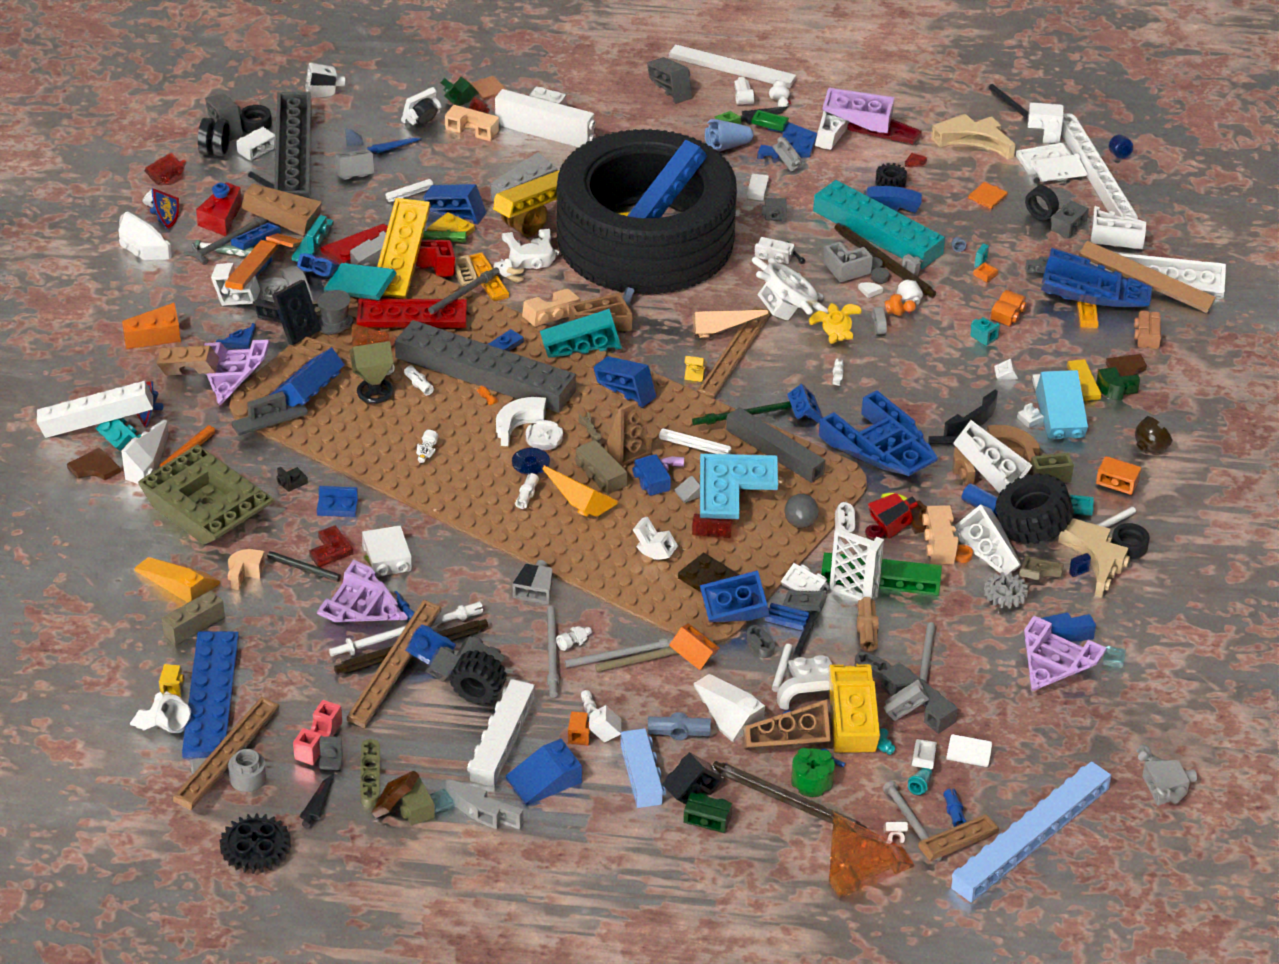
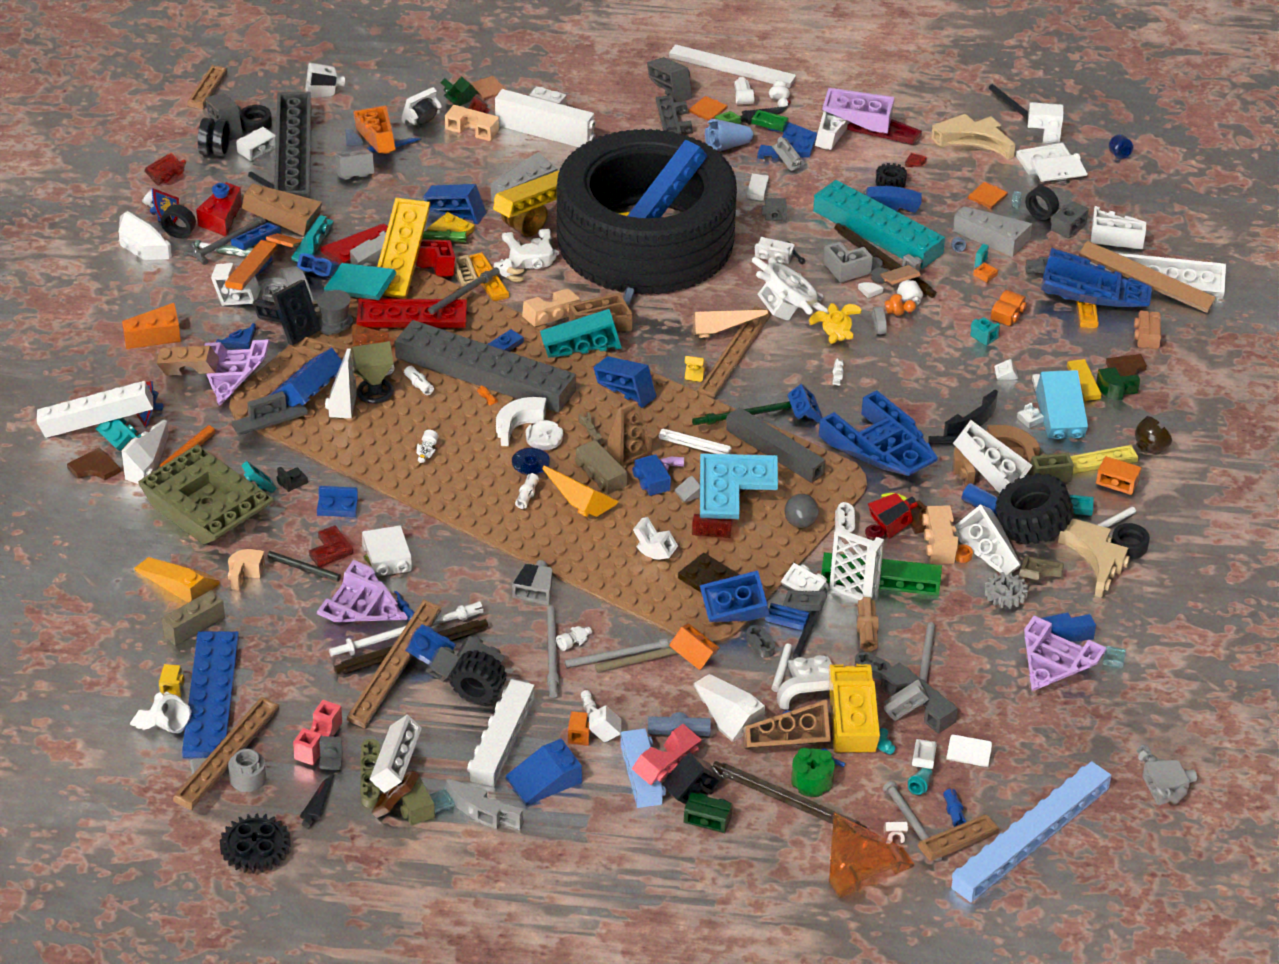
white axle [386,179,433,202] -> none
white beam [1061,113,1138,219] -> none
clear blue tile [1069,553,1091,577] -> none
none -> black tyre [160,204,196,239]
none -> medium nougat tile [187,65,227,109]
none -> teal plate [241,461,277,494]
none -> white wedge [325,349,357,418]
none -> orange wedge [353,105,395,154]
none -> white brick [370,714,422,793]
none -> coral arch [632,724,702,785]
none -> dark grey hinge [656,95,692,134]
none -> orange piece [689,96,728,121]
none -> nougat piece [881,265,920,285]
none -> light grey wedge [953,206,1032,257]
none -> clear light blue tile [1012,191,1022,209]
none -> light yellow tile [1070,445,1139,474]

